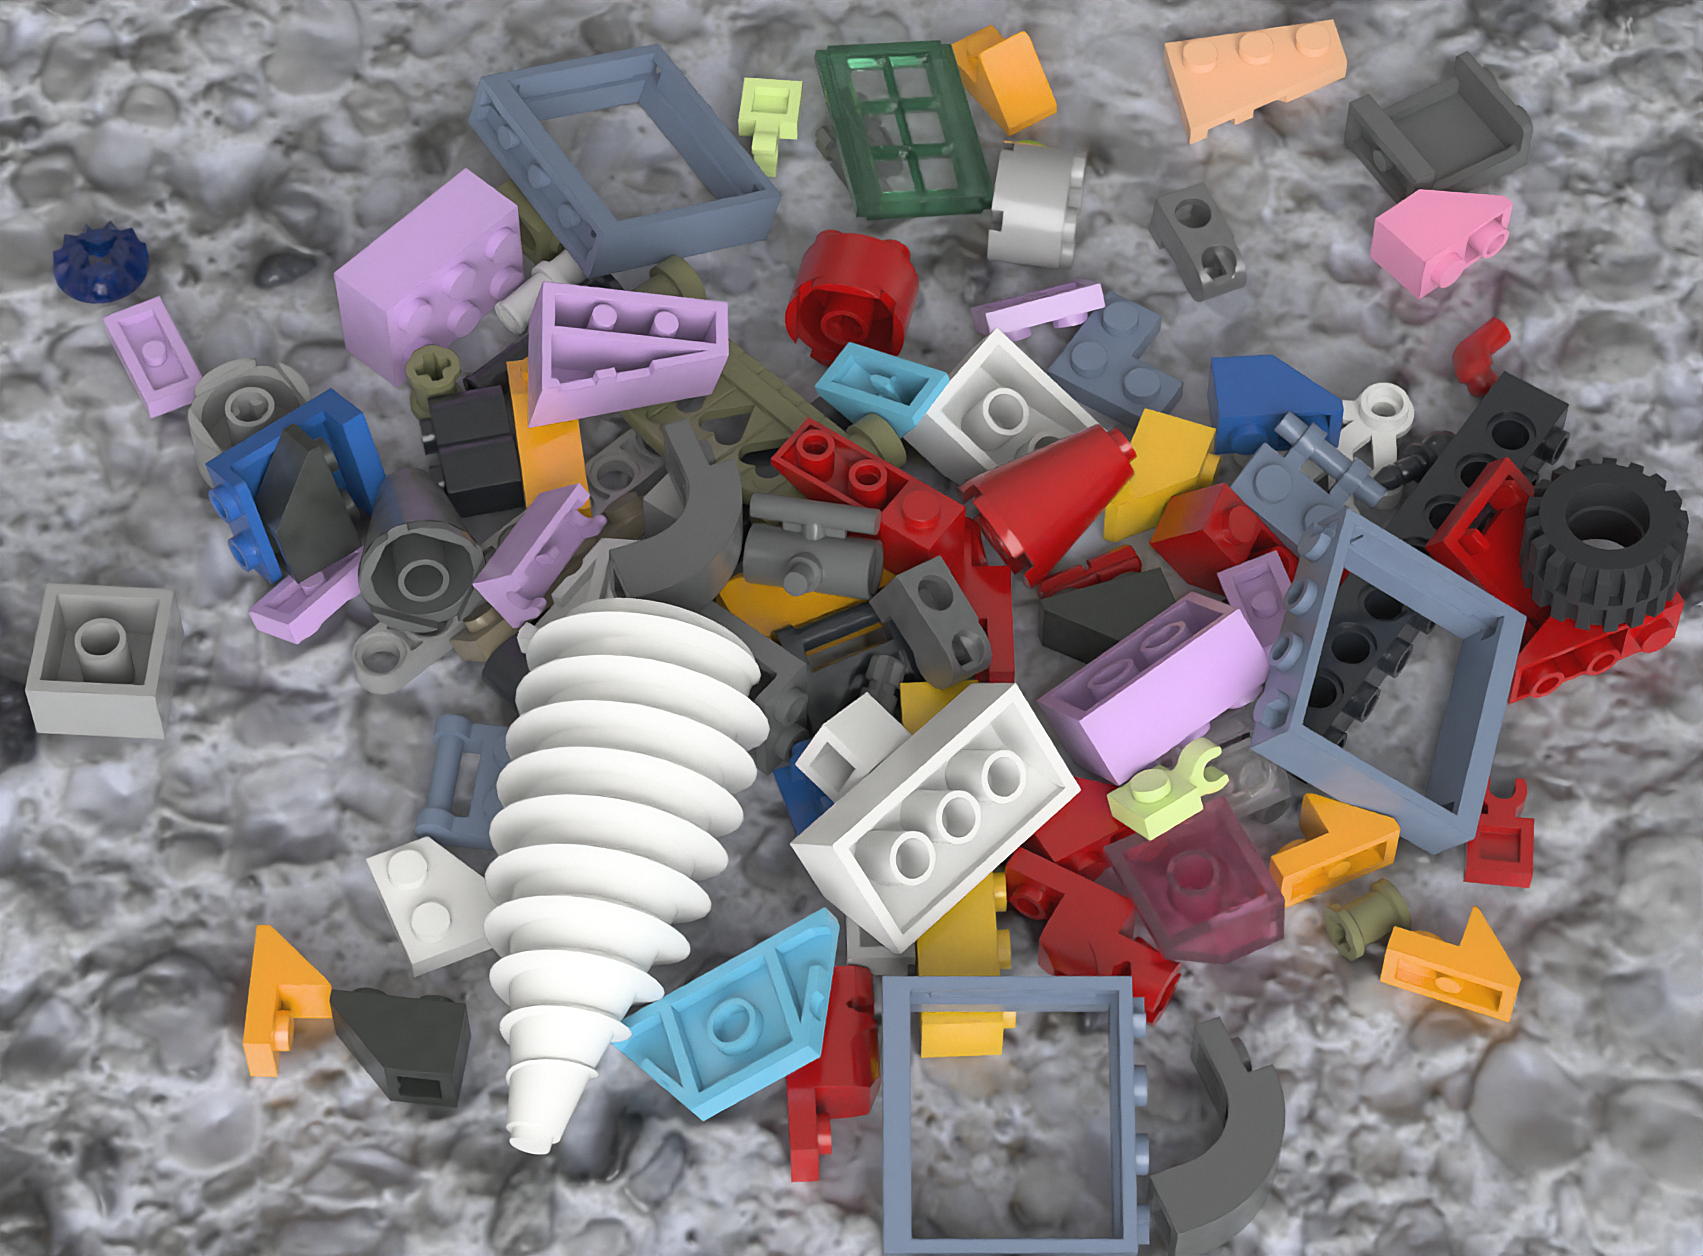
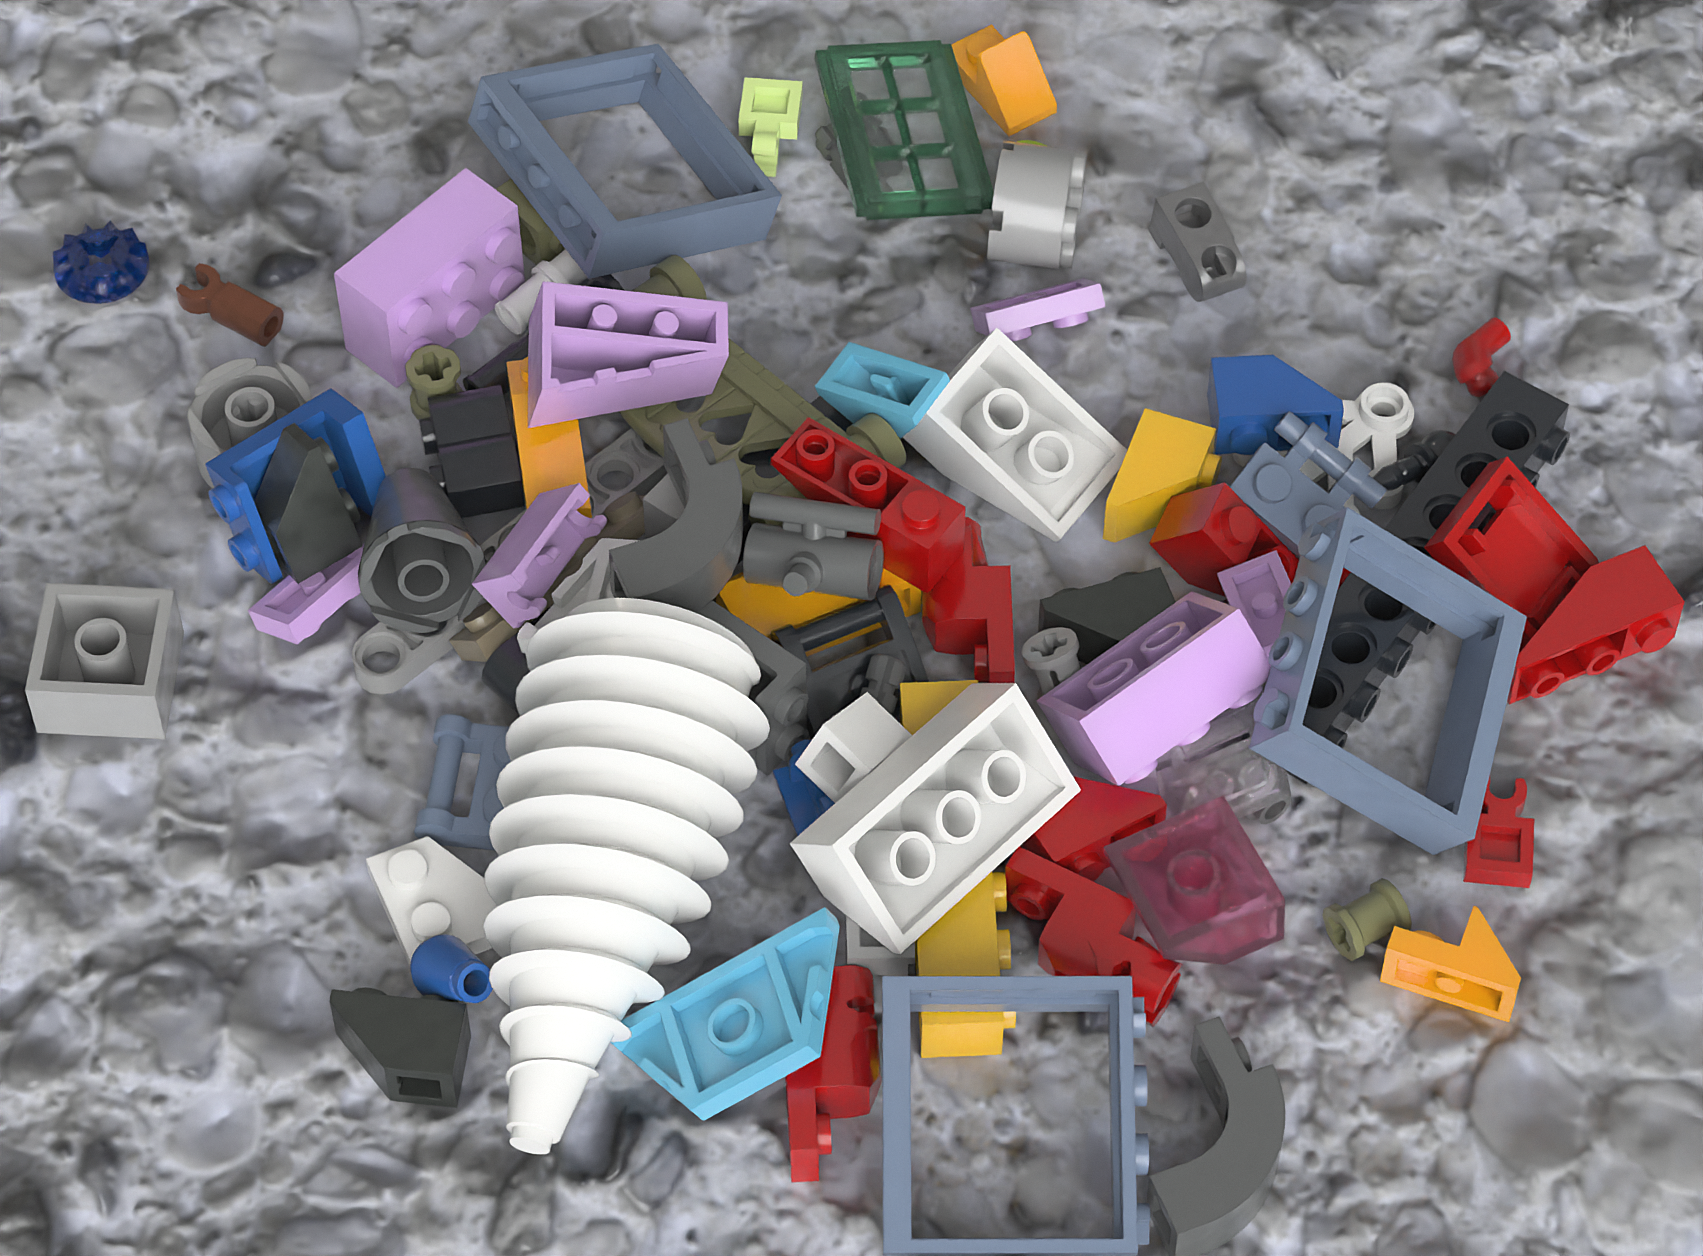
lavender plate [103,296,202,419] -> none
light orange slope [243,925,333,1077] -> none
red brick [785,229,919,367] -> none
flat silver leg [869,555,992,690] -> none
red cone [956,424,1137,589] -> none
red piece [1037,544,1142,601] -> none
sand blue plate [1047,290,1184,430] -> none
yellowish green plate [1107,737,1229,841] -> none
light nougat wing [1163,19,1347,145] -> none
light orange slope [1266,793,1401,911] -> none
dark grey panel [1344,51,1533,204] -> none
bright pink slope [1370,189,1513,300] -> none
black tyre [1519,457,1689,632] -> none
none -> copper bar [176,263,284,347]
none -> blue cone [410,934,493,1003]
none -> light grey bush [1021,627,1082,699]

